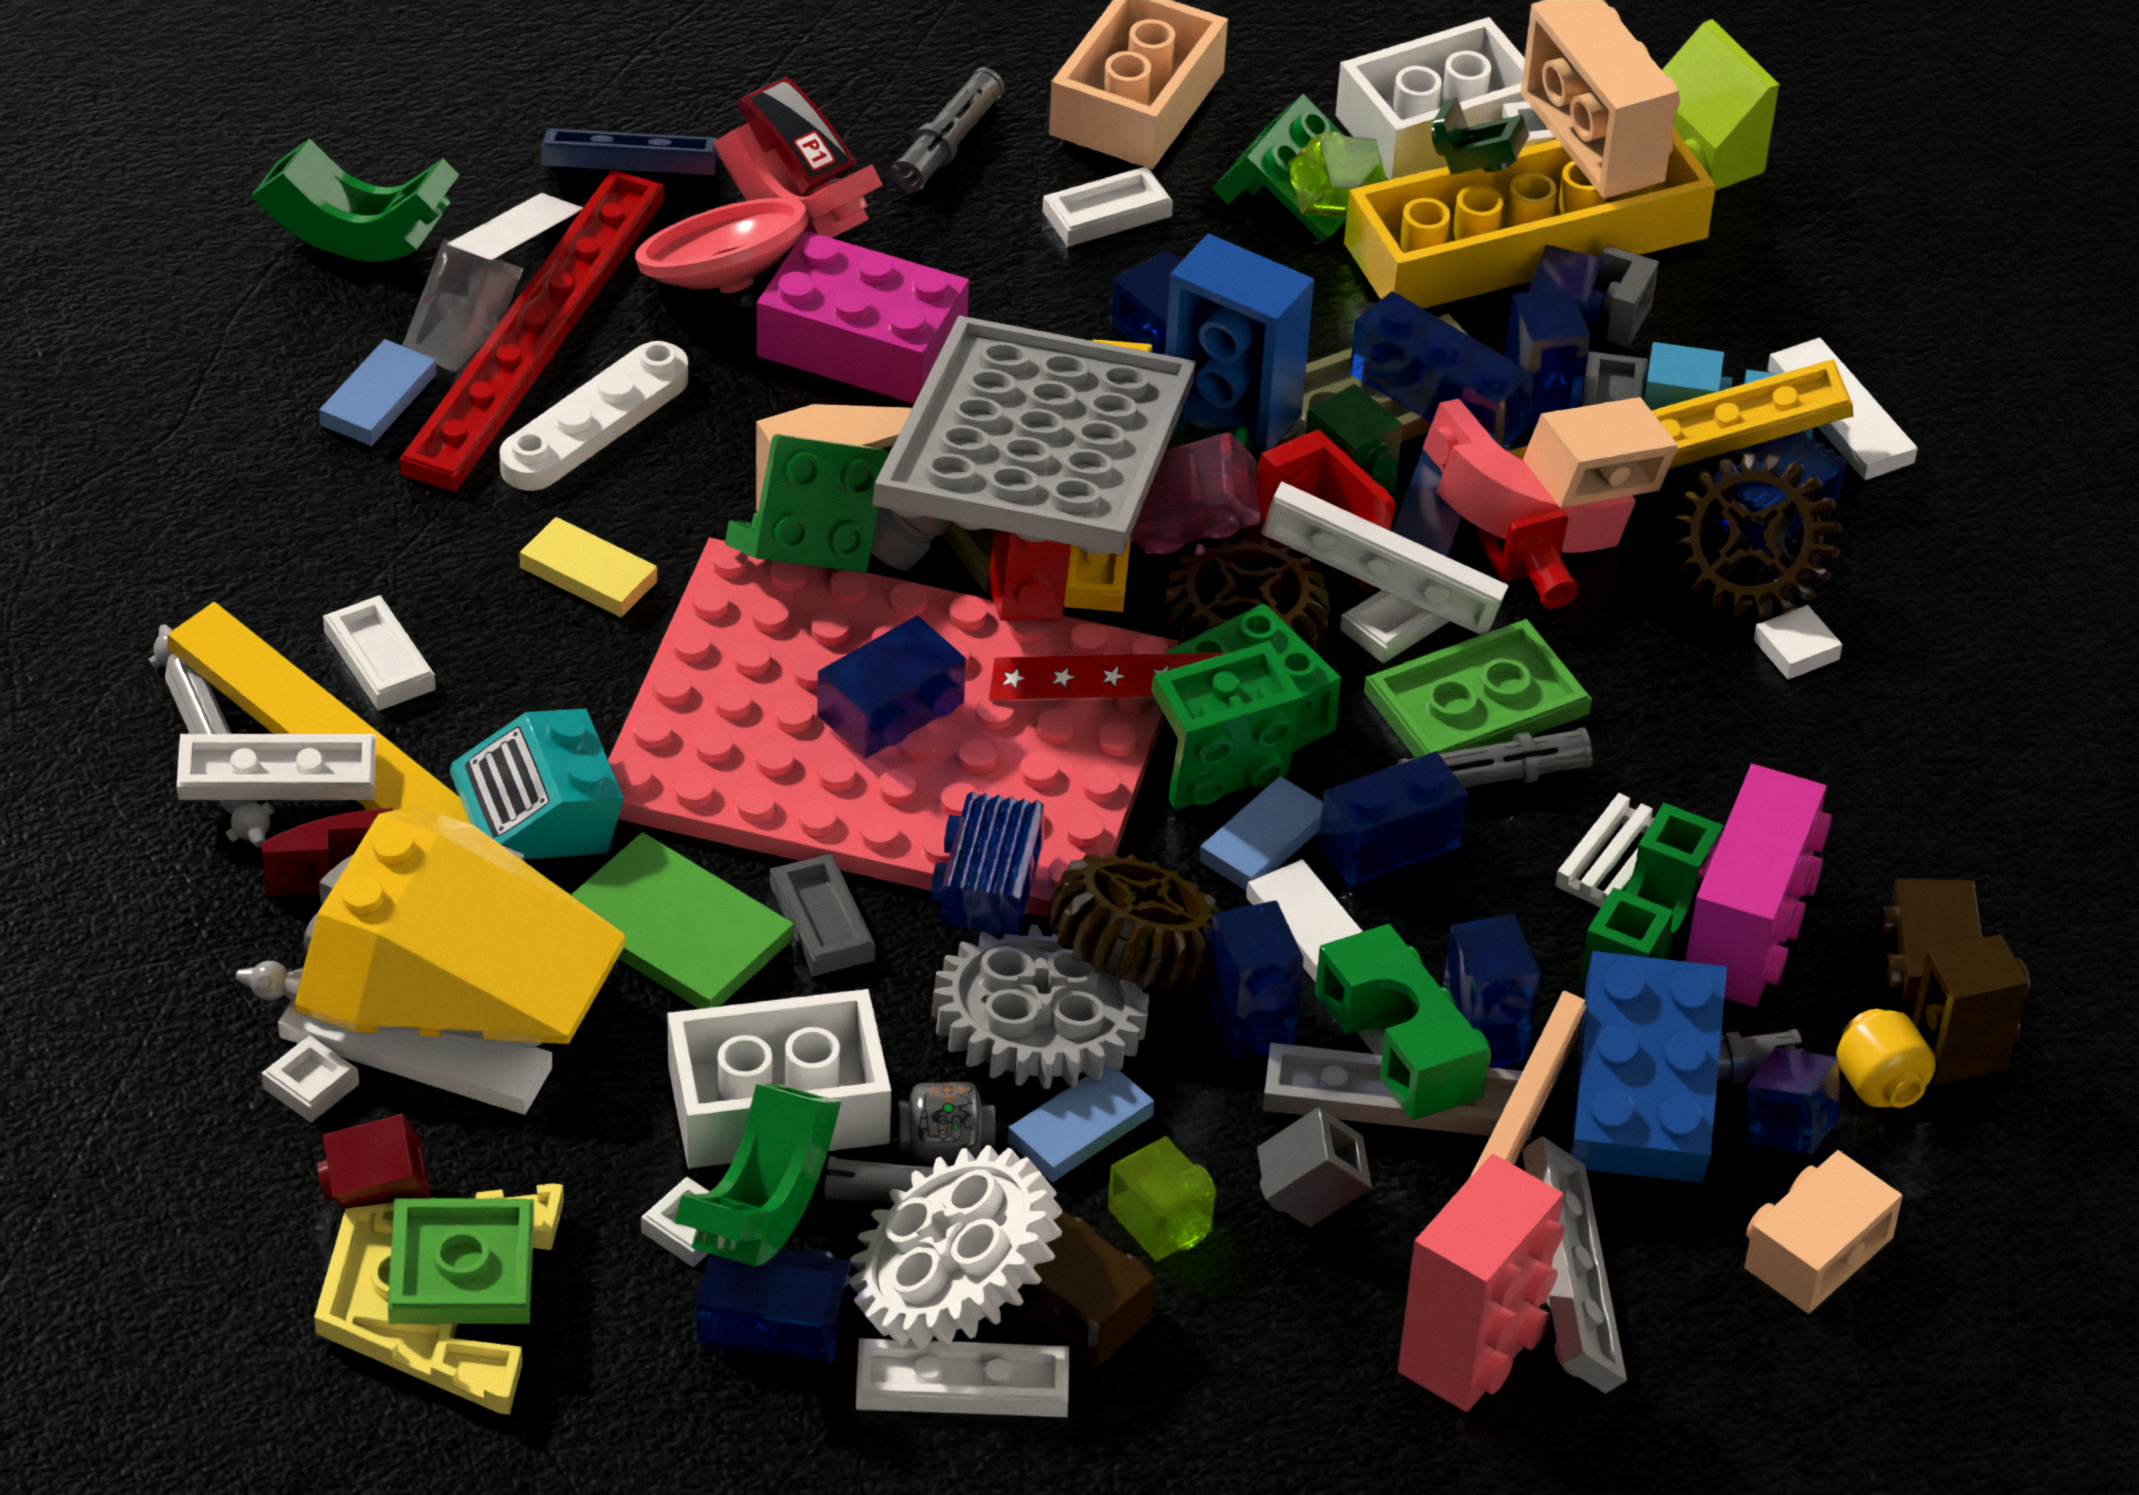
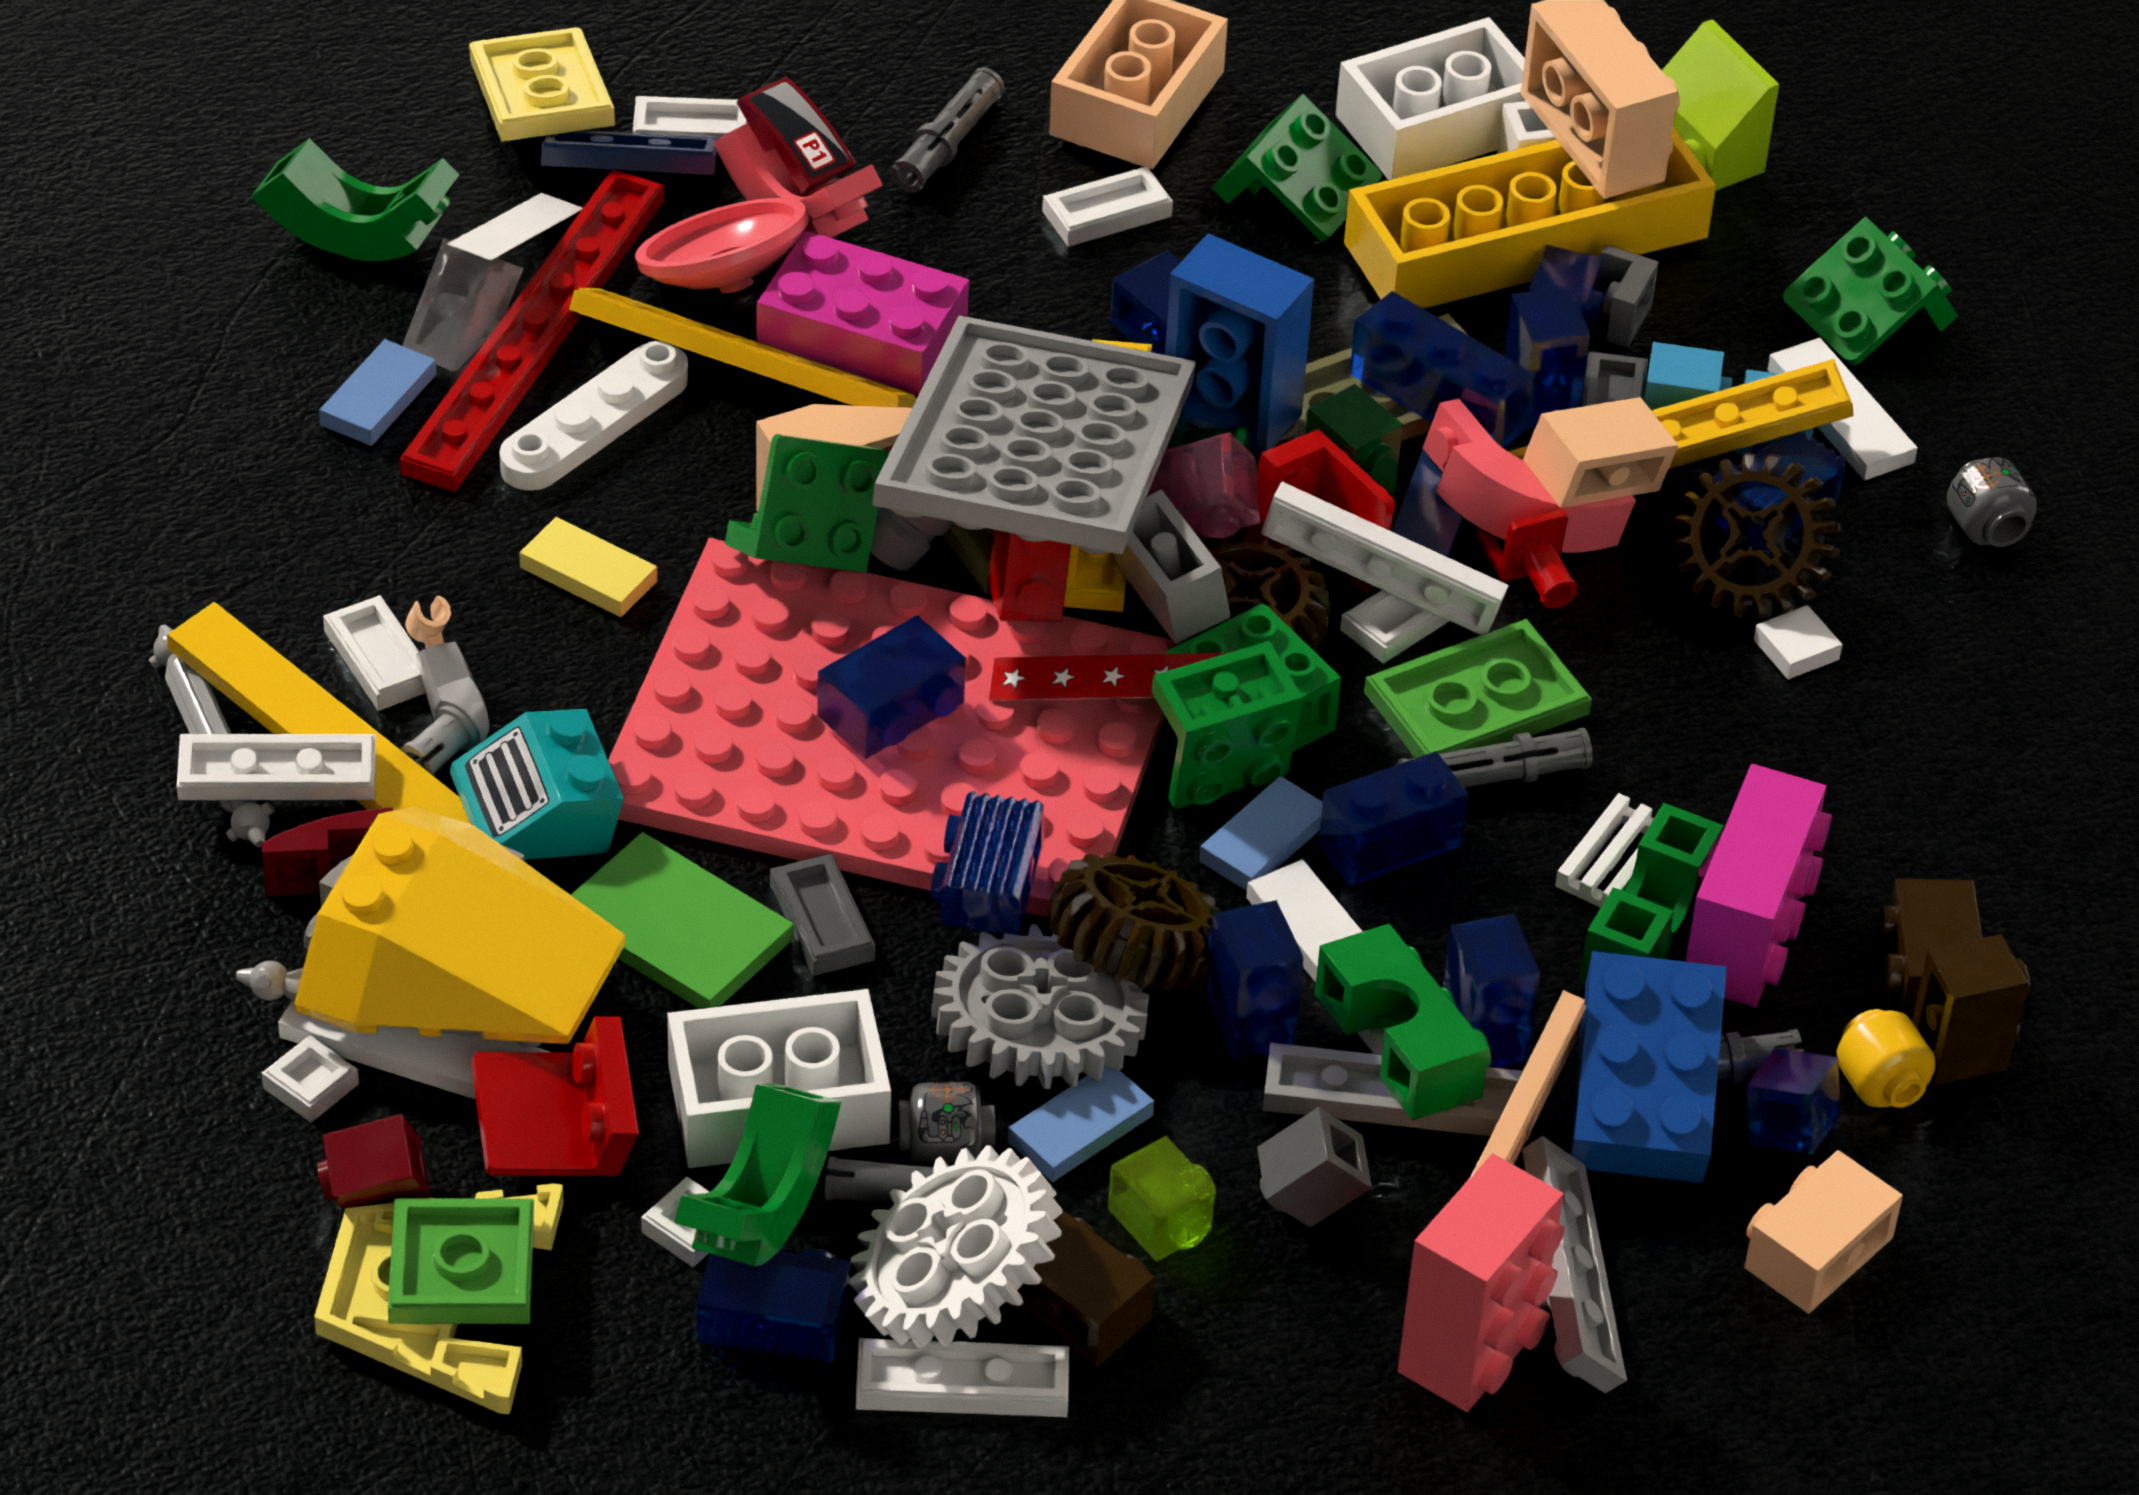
clear neon green brick [1288,132,1387,217] -> none
dark green bracket [1431,98,1529,175] -> none
none -> light grey arm [401,596,490,775]
none -> light yellow tile [469,27,615,142]
none -> red bracket [471,1016,639,1176]
none -> yellow tile [569,288,917,408]
none -> white tile [633,96,748,140]
none -> light grey brick [1114,489,1231,644]
none -> green bracket [1783,216,1958,365]
none -> dark grey head [1946,457,2037,548]

